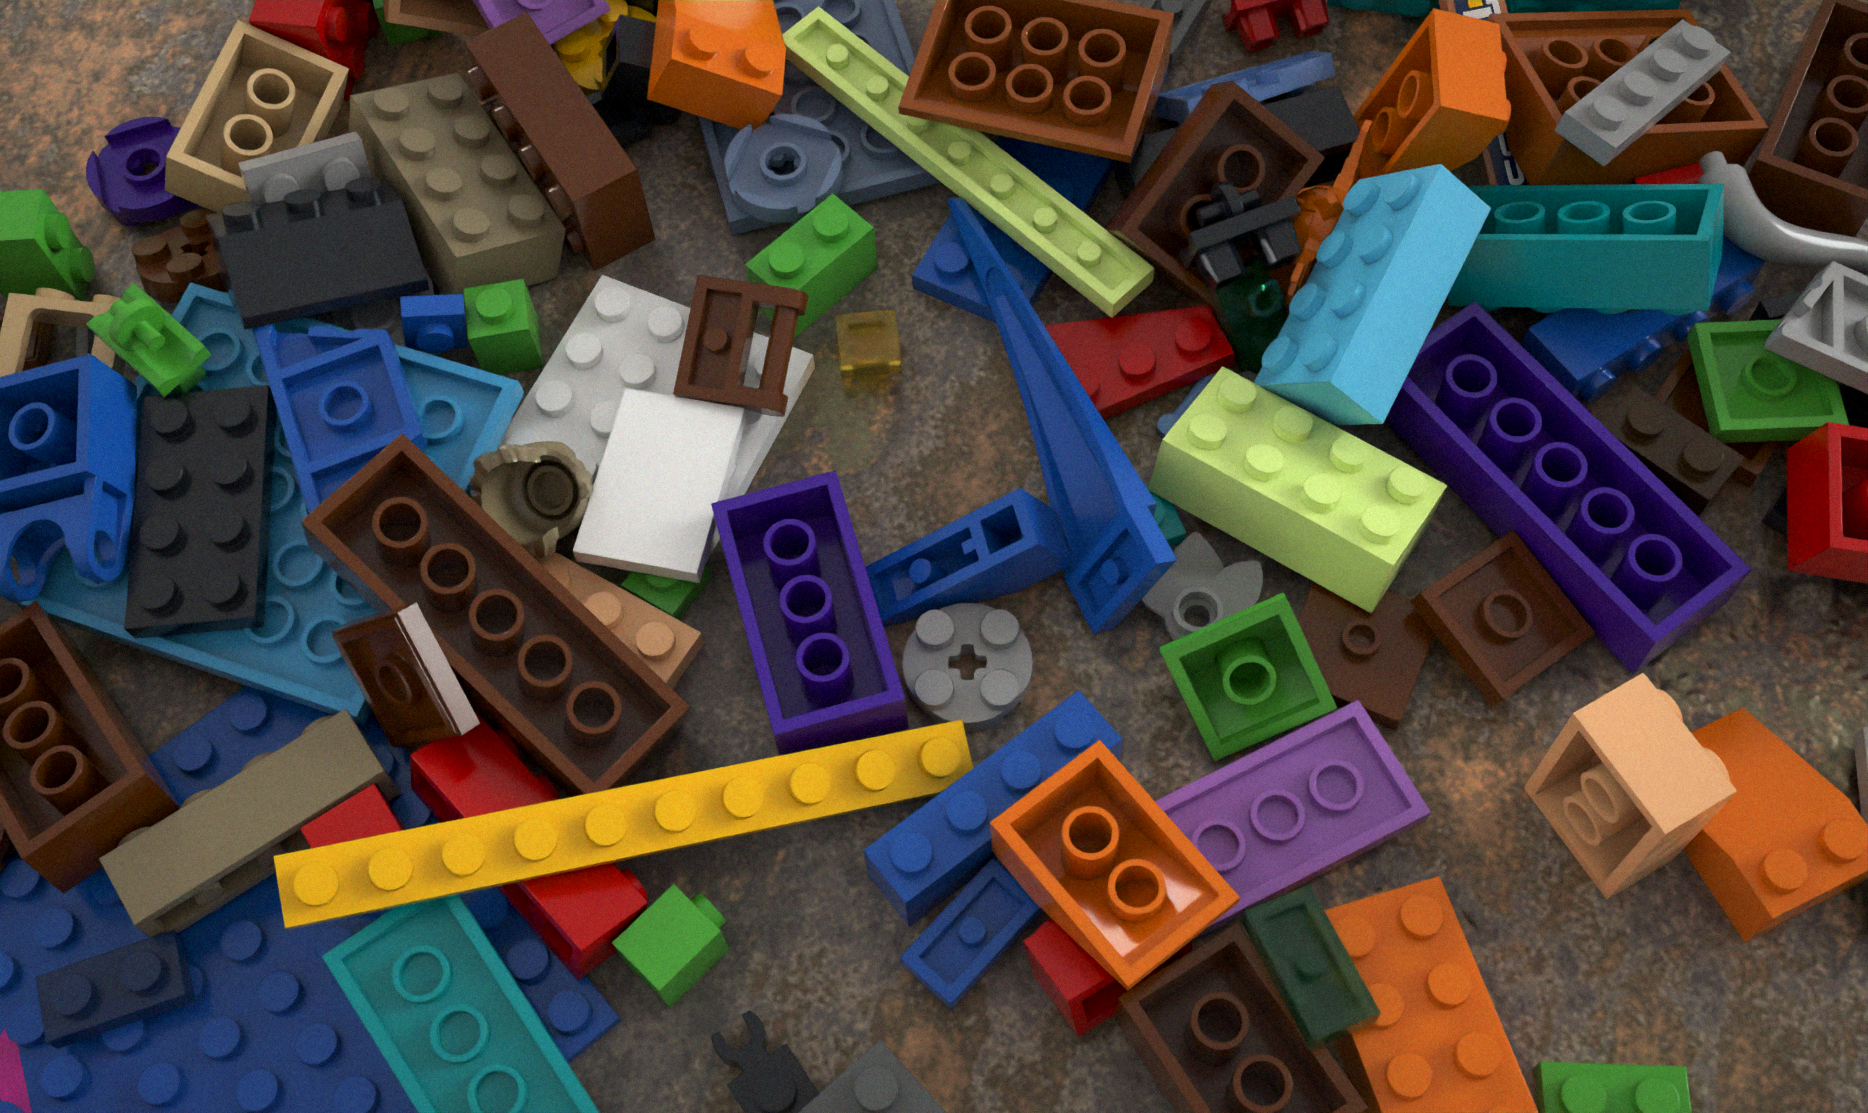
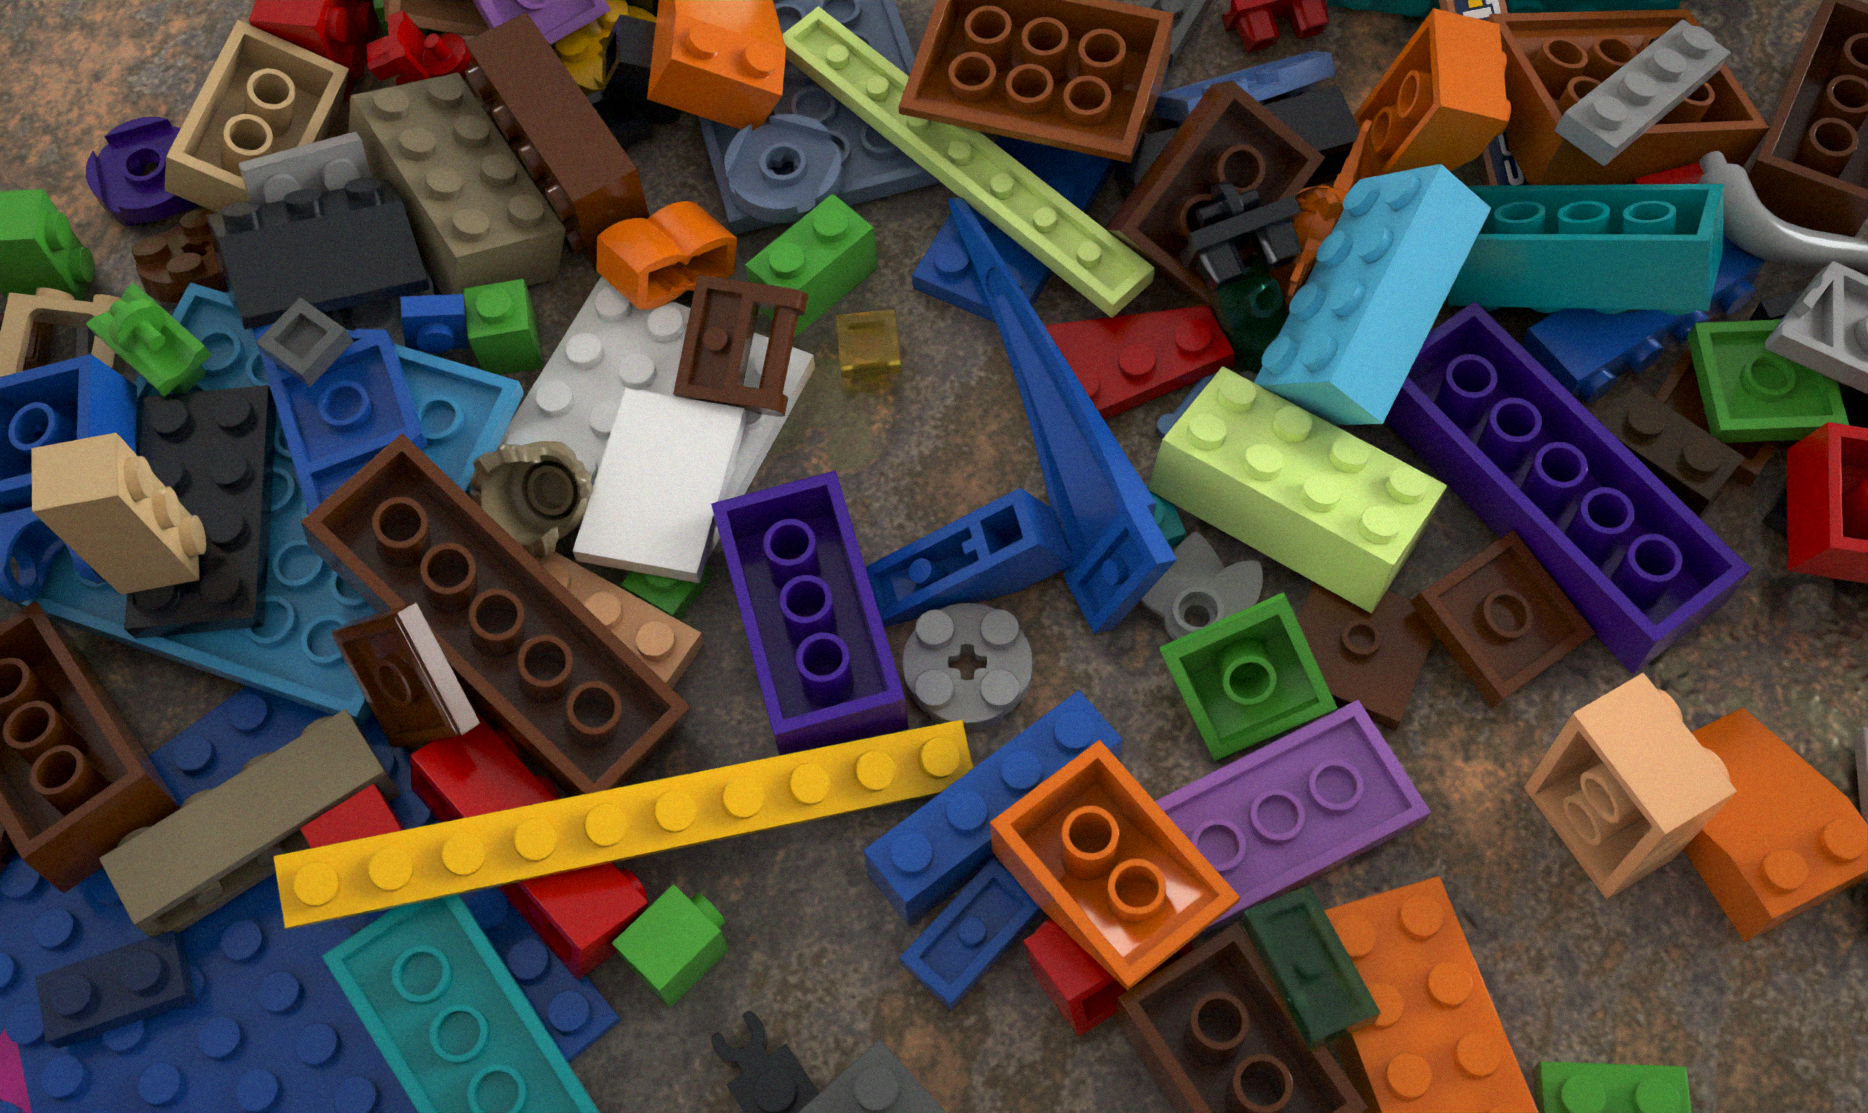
none -> tan brick [31,433,206,595]
none -> dark grey plate [256,298,353,387]
none -> red hips [367,10,470,86]
none -> orange brick [596,201,737,309]

